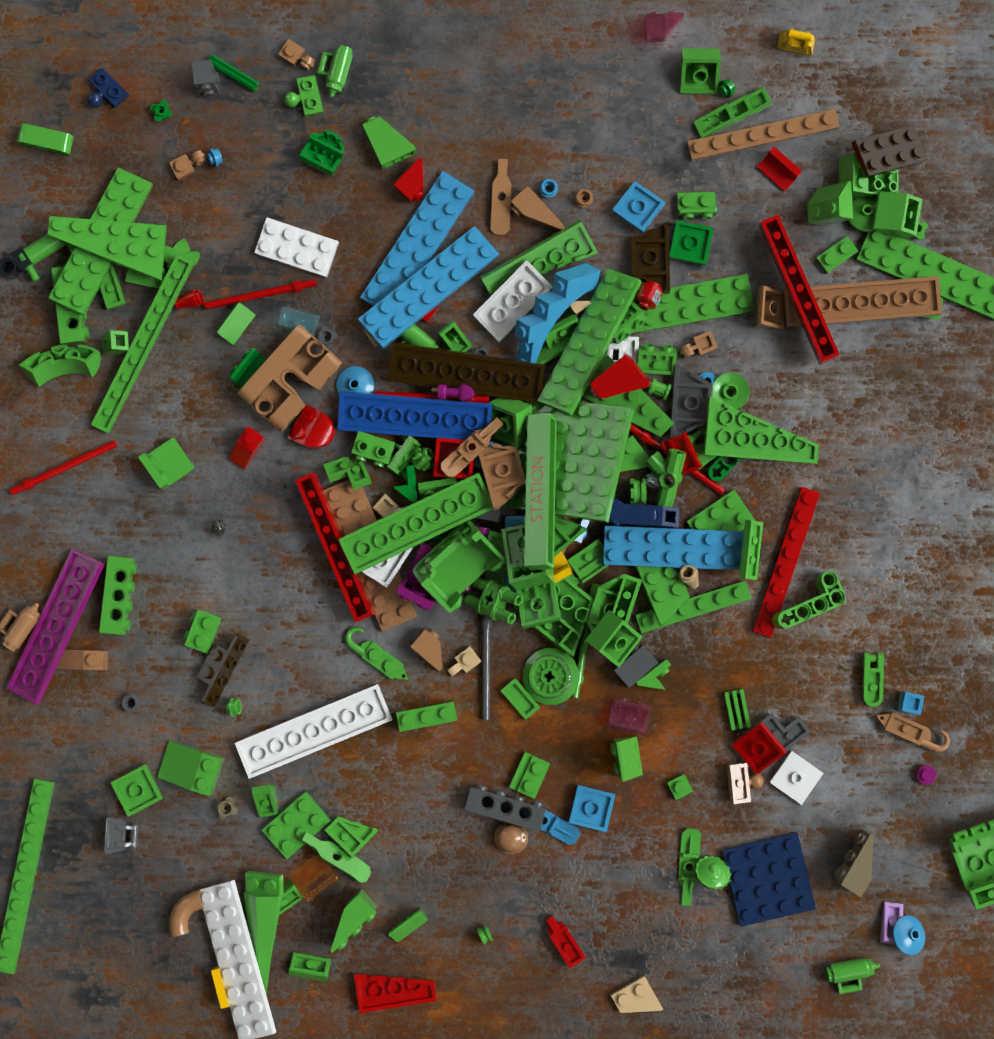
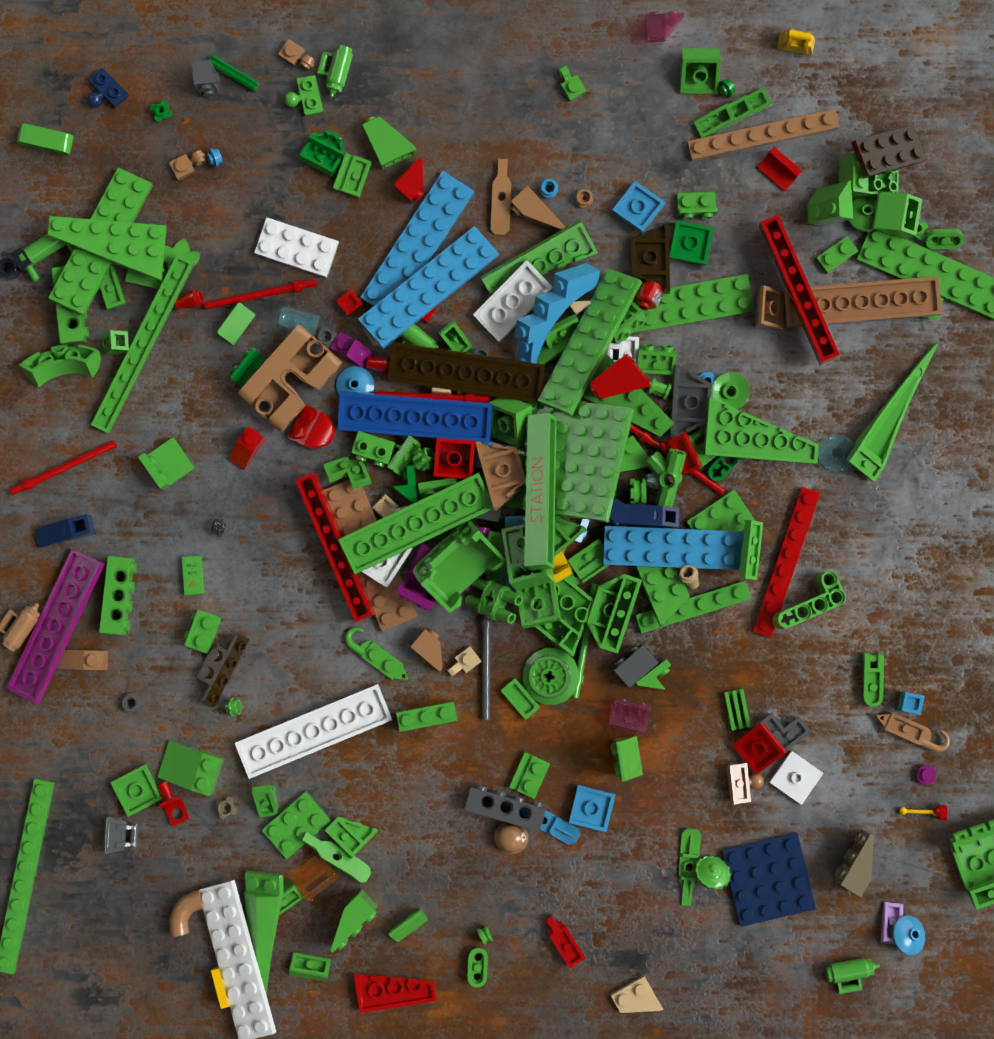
magenta leg [438,384,475,402] -> none
medium nougat piece [441,418,503,478] -> none
bright green slope [585,610,642,667] -> none
bright green plate [667,774,693,800] -> none
medium nougat plate [680,330,718,358] -> none
none -> dark blue slope [35,514,96,548]
none -> red bracket [157,781,190,826]
none -> bright green tile [182,556,205,595]
none -> magenta slope [330,332,373,368]
none -> bright green plate [333,153,372,198]
none -> red plate [336,289,363,317]
none -> red cone [366,356,390,375]
none -> bright green plate [468,947,488,988]
none -> bright green plate [558,65,587,102]
none -> clear light blue plate [818,434,855,473]
none -> bright green plate [846,343,938,482]
none -> hinge [899,805,947,820]
none -> bright green plate [925,229,964,250]

